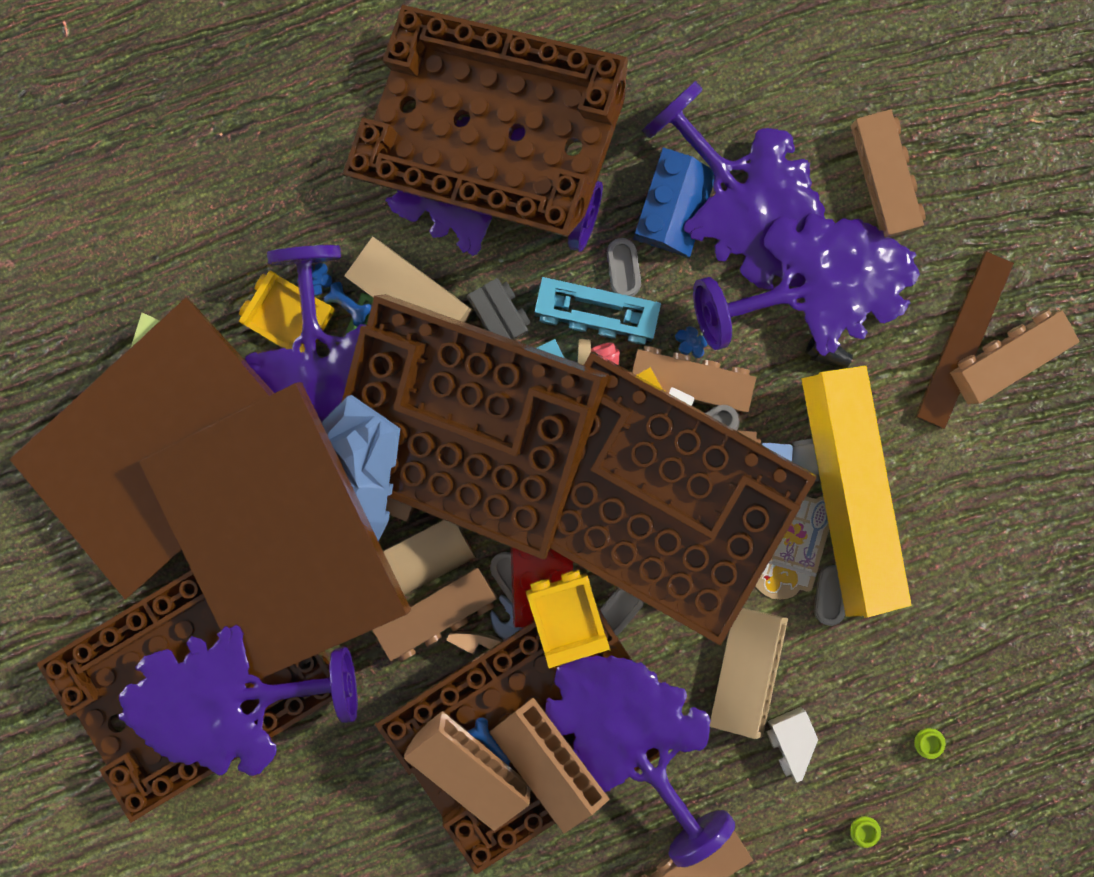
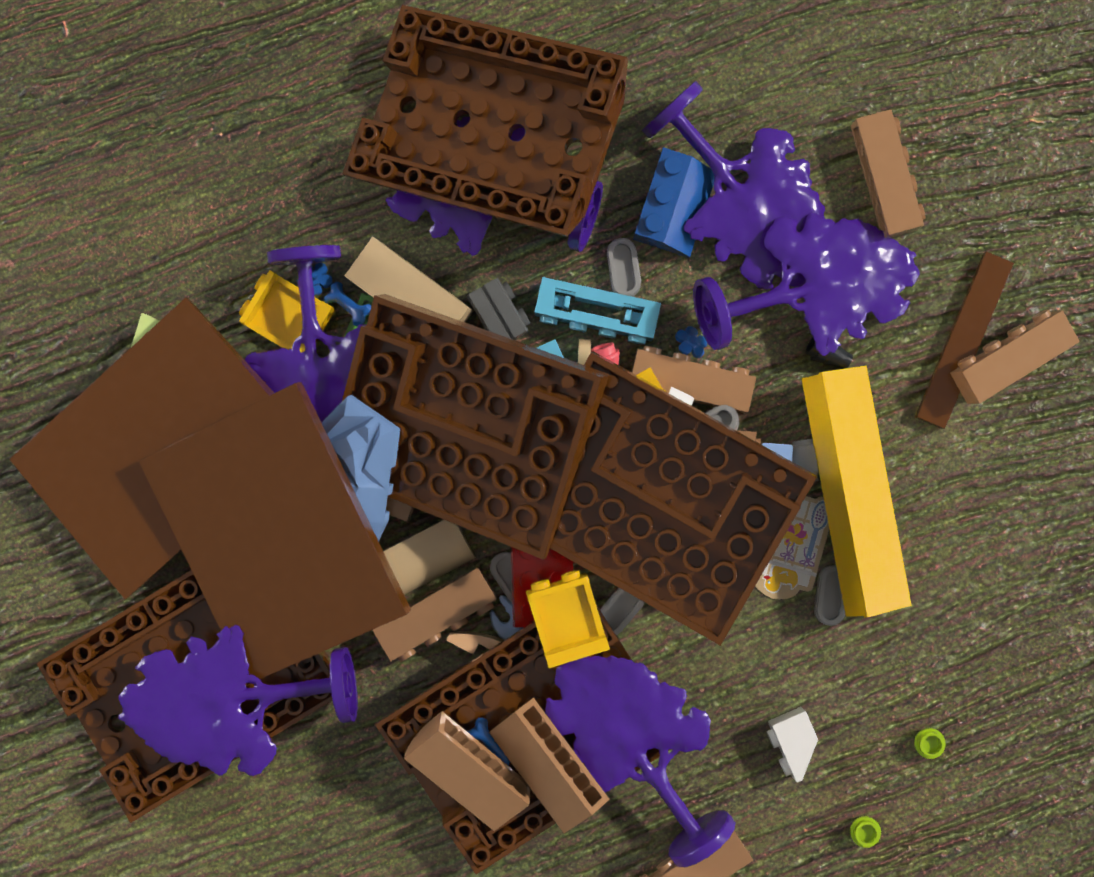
tan brick [710,608,788,739] -> none

